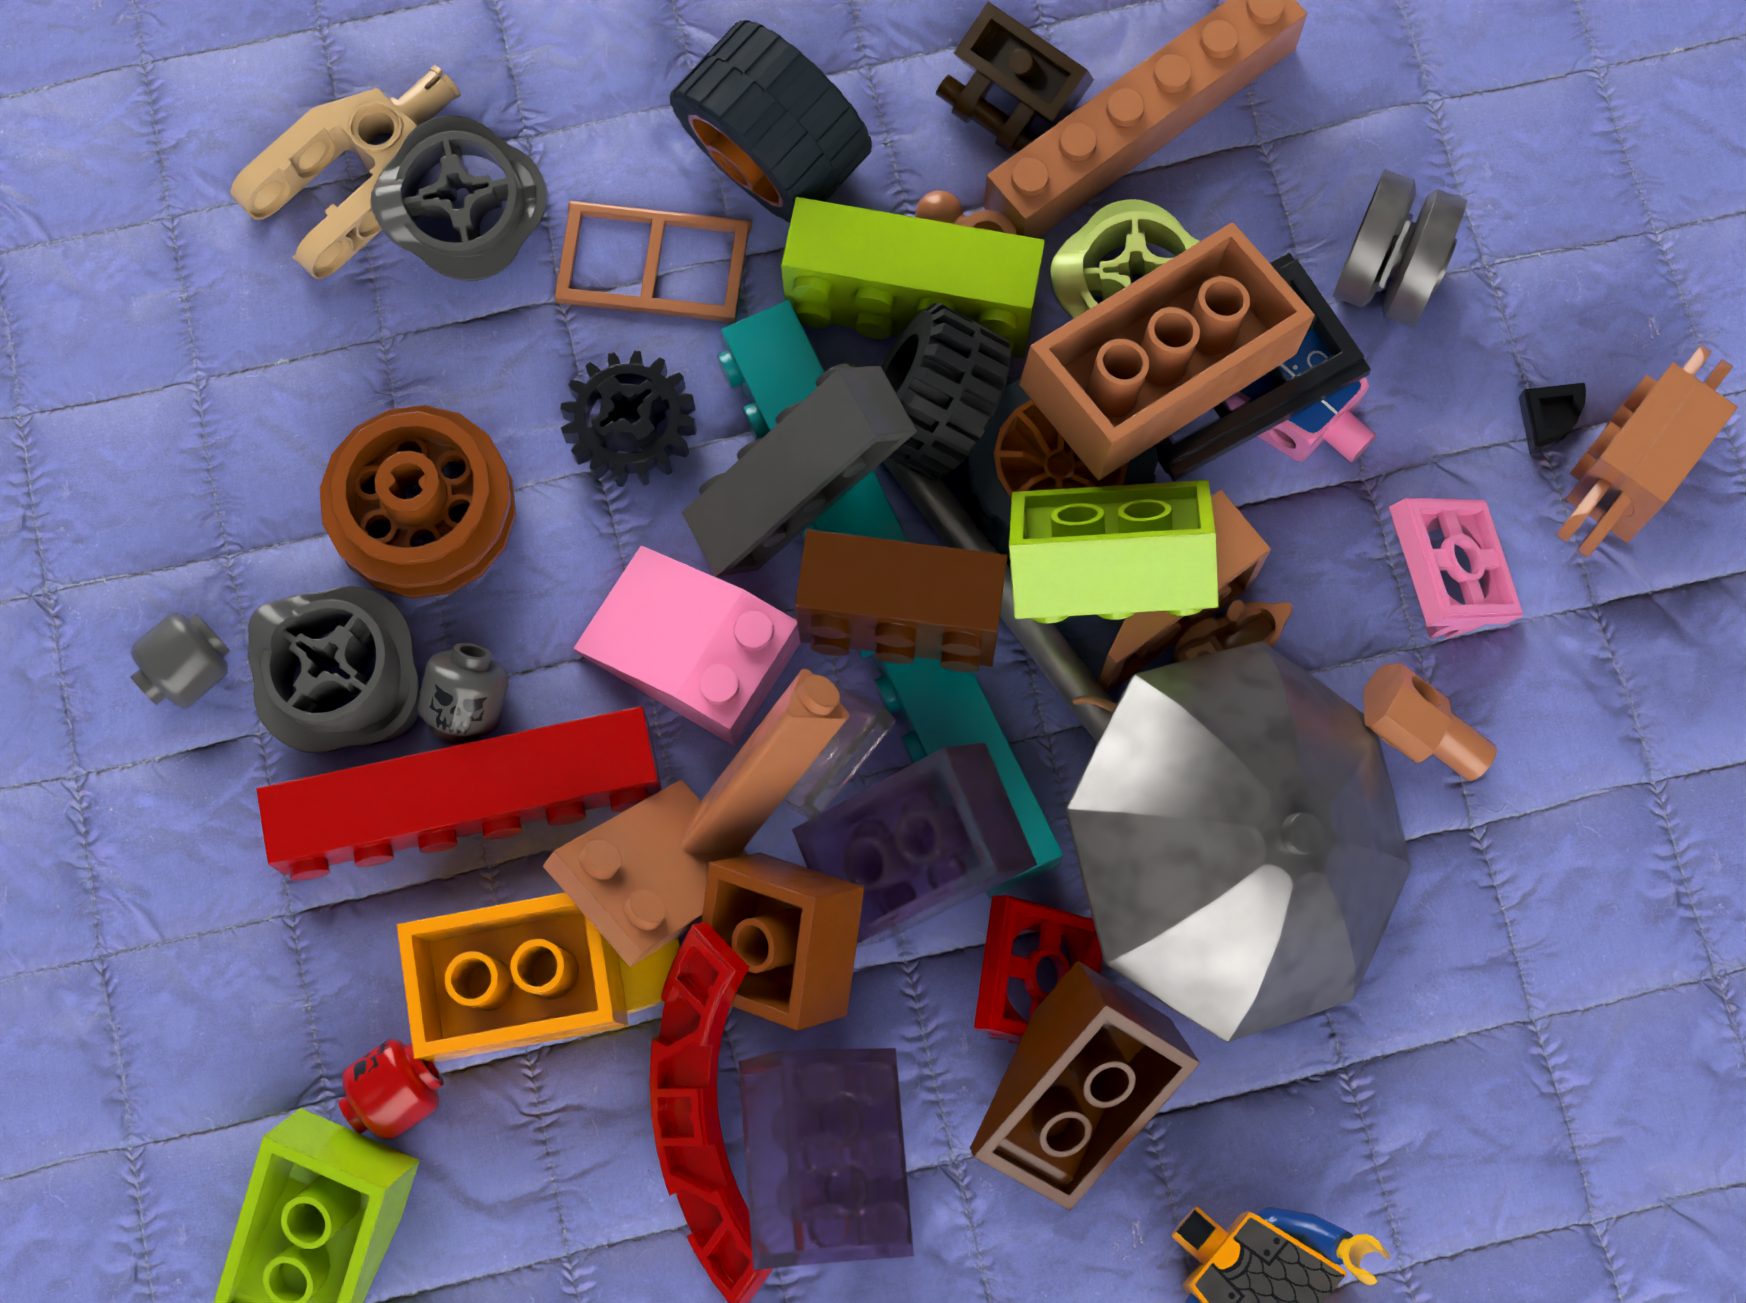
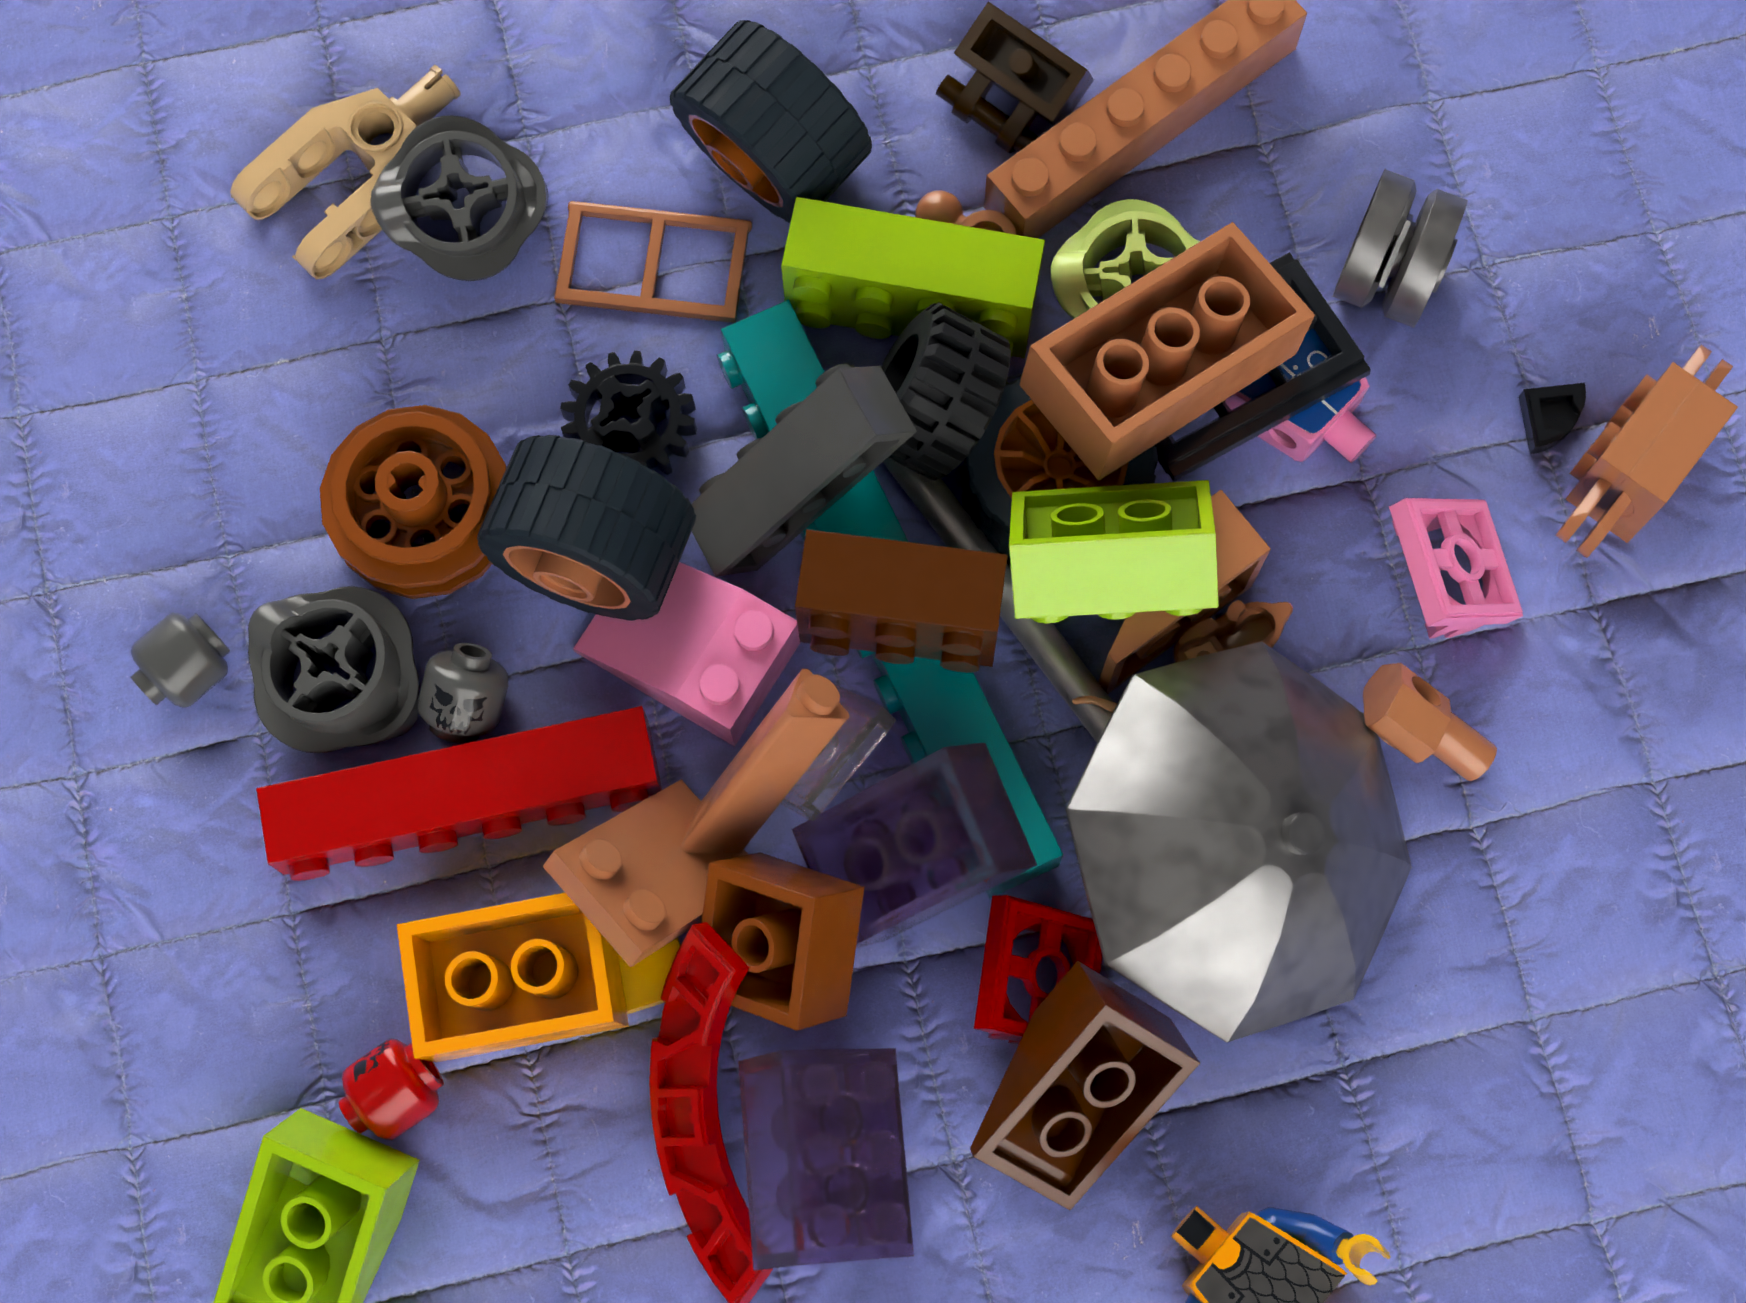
none -> black wheel [477,435,696,621]

